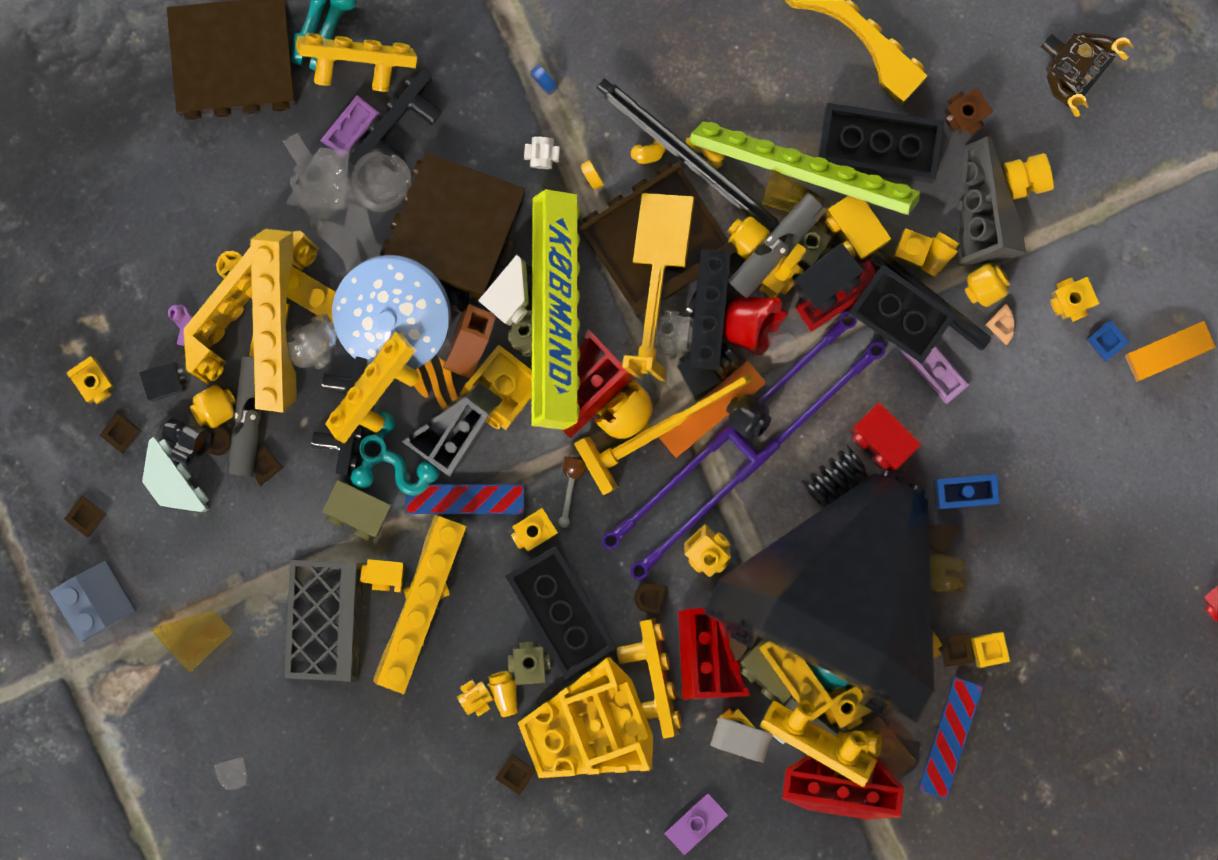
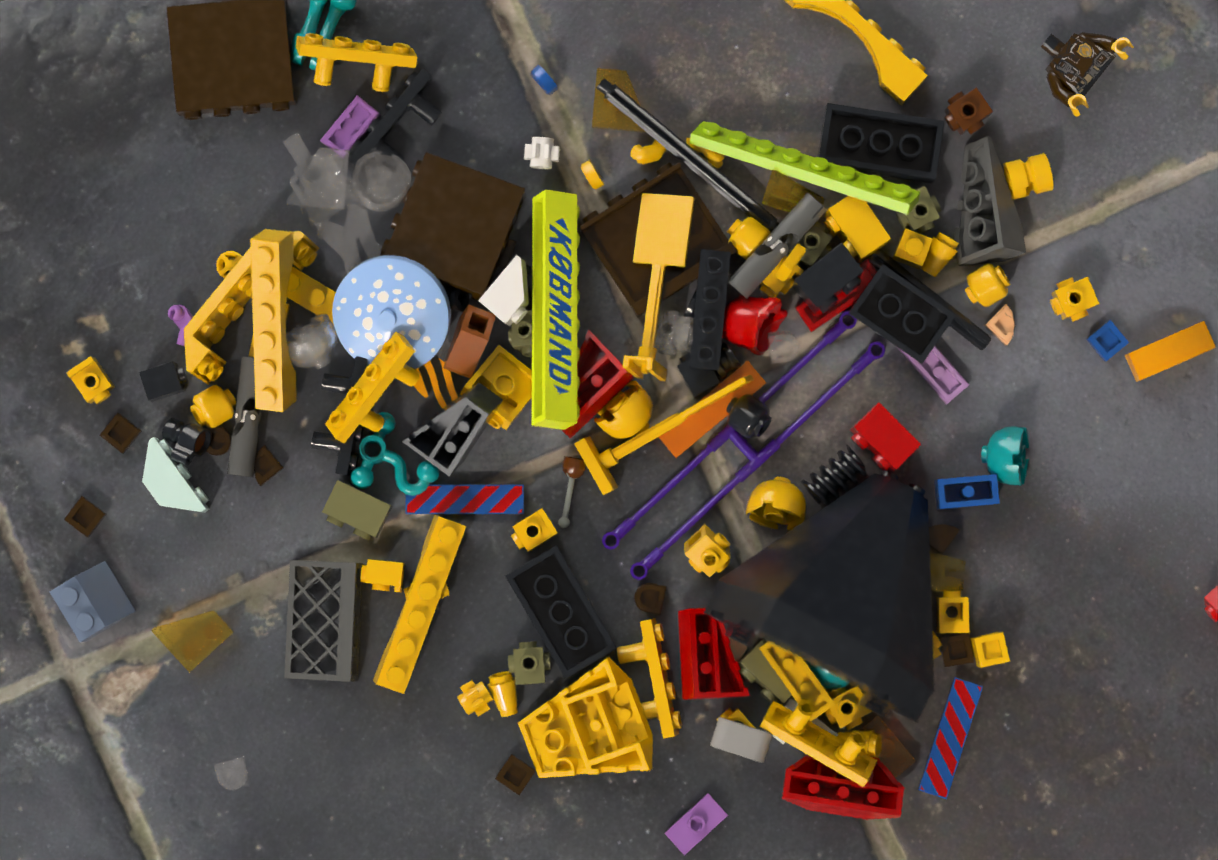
none -> clear yellow wing [592,68,647,133]
none -> yellow cylinder [746,477,806,530]
none -> olive brick [896,186,941,234]
none -> yellow brick [936,591,969,633]
none -> teal cylinder [981,426,1029,486]

